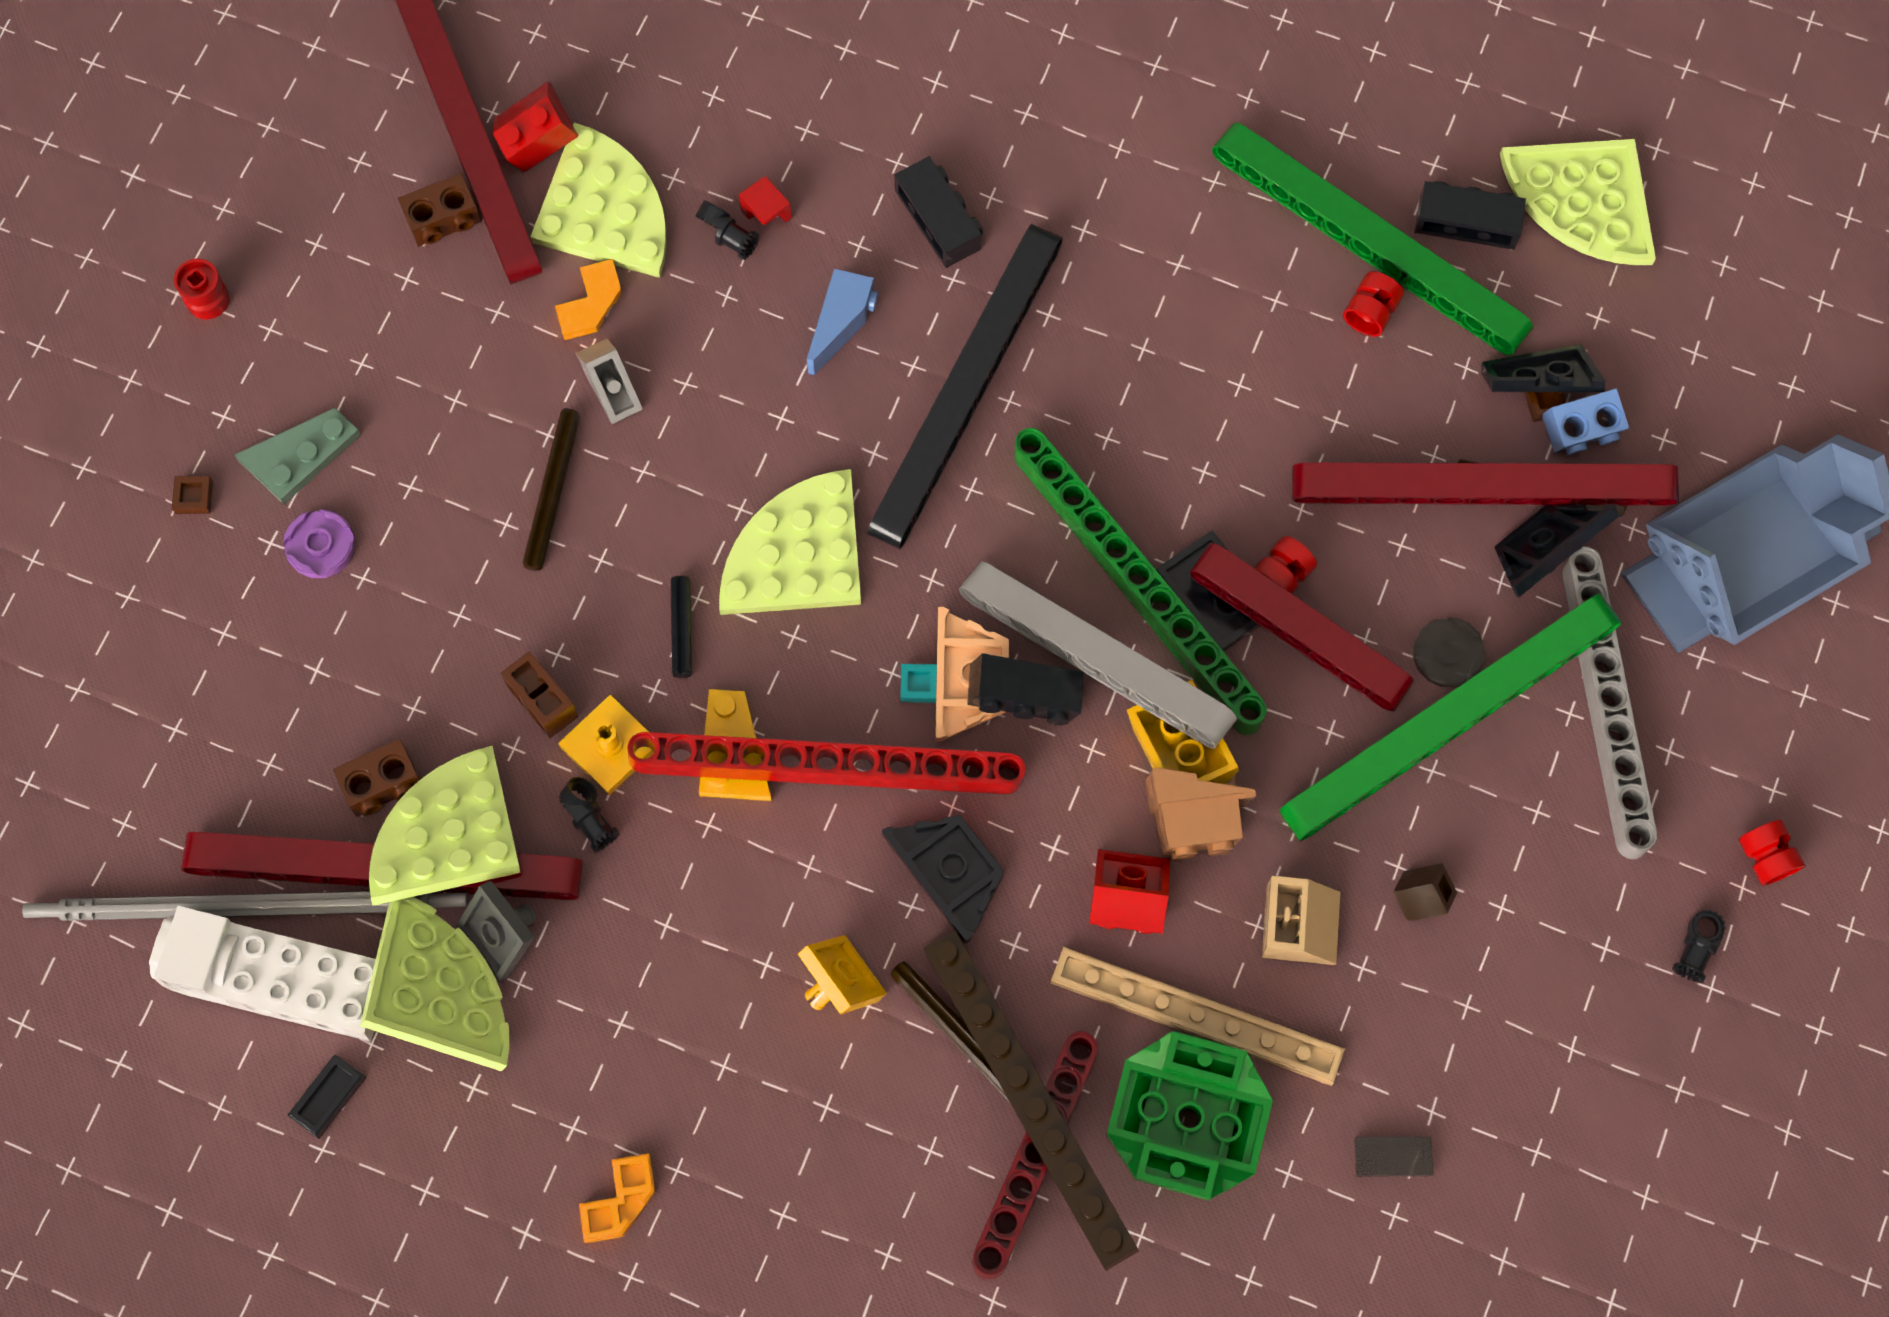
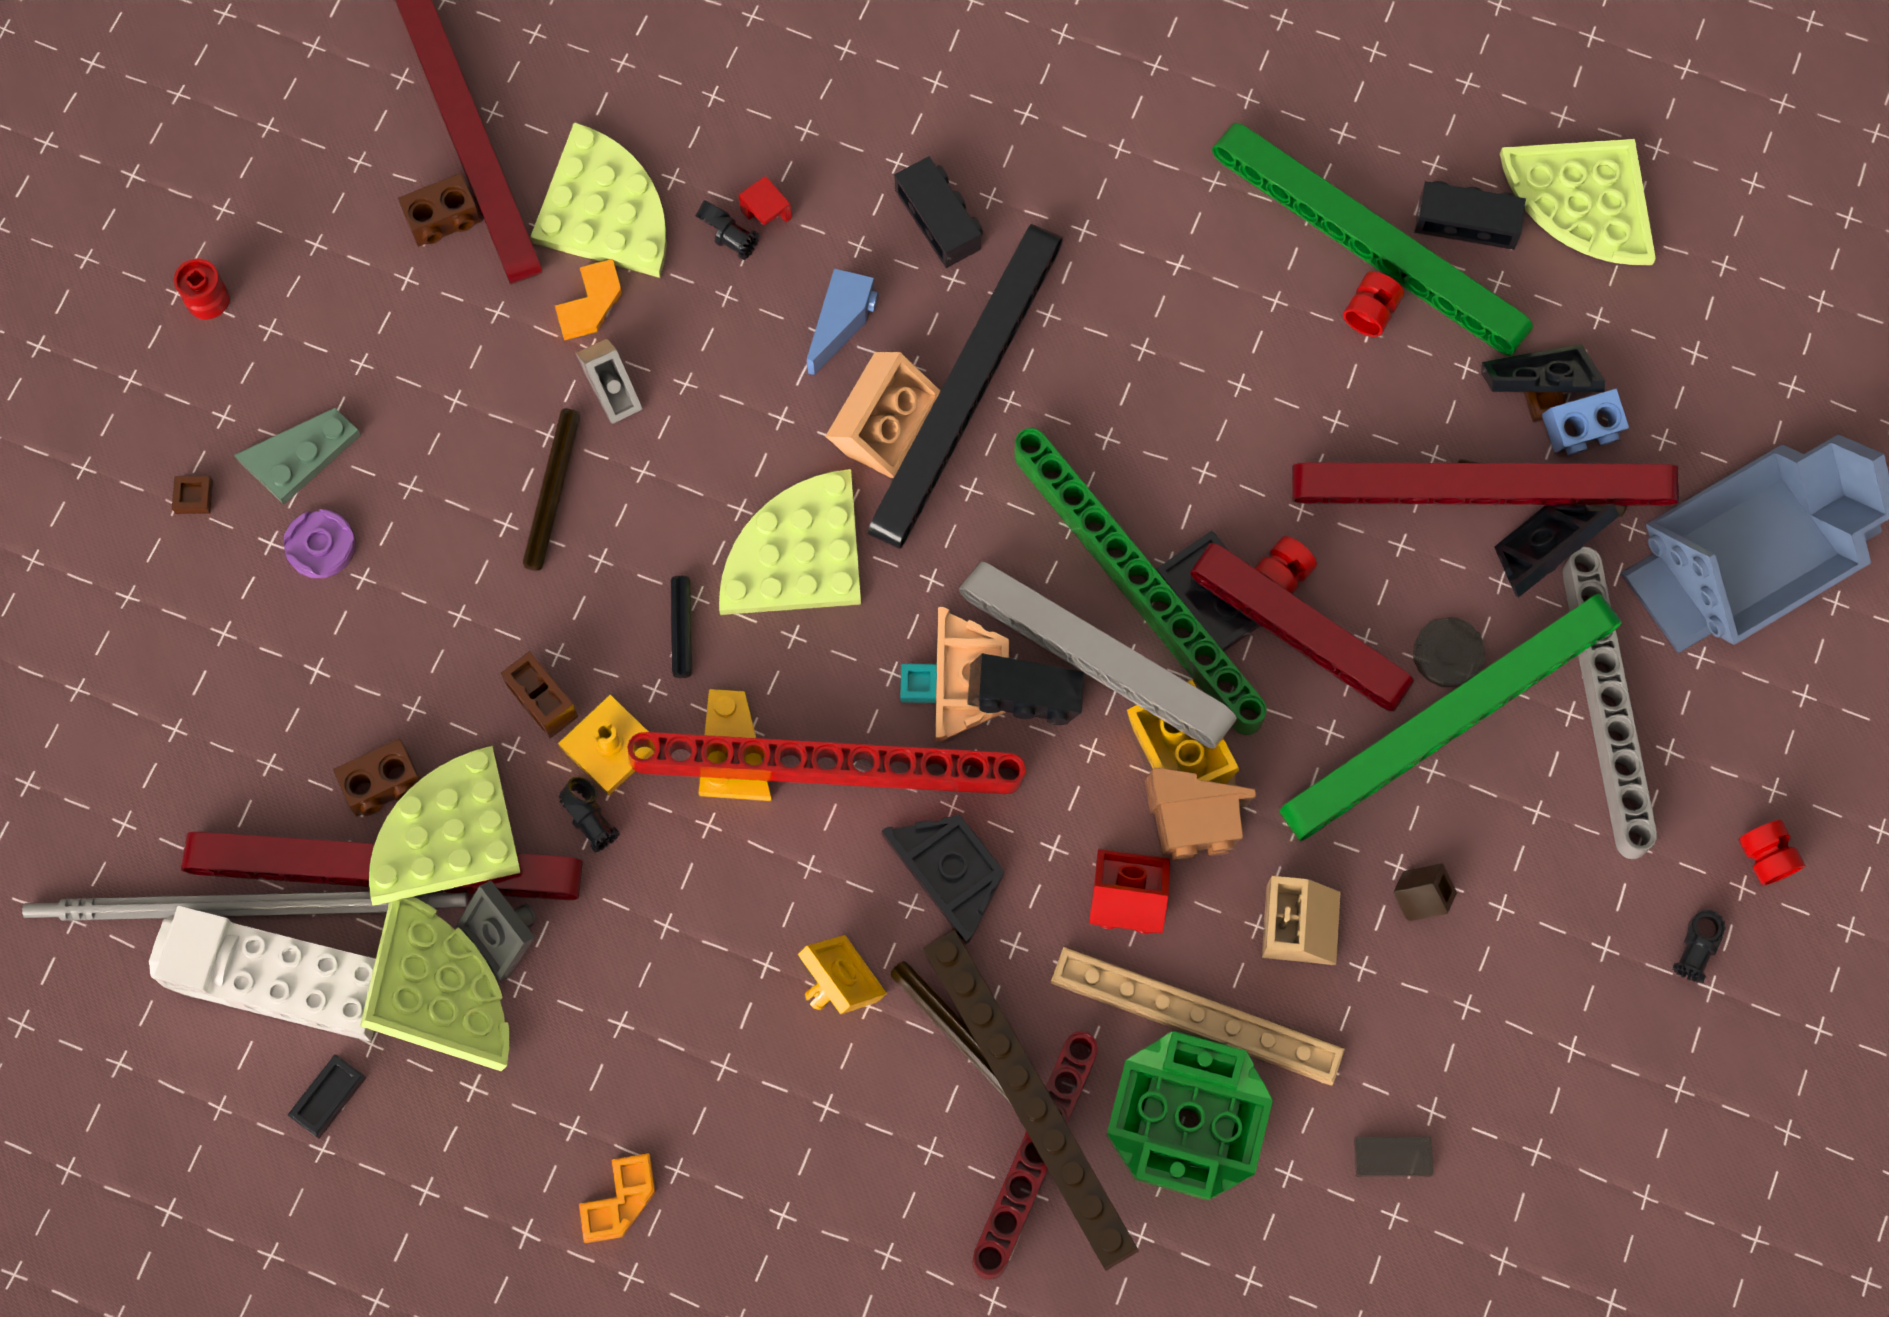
red slope [493,82,578,173] -> none
none -> light nougat slope [825,352,940,478]

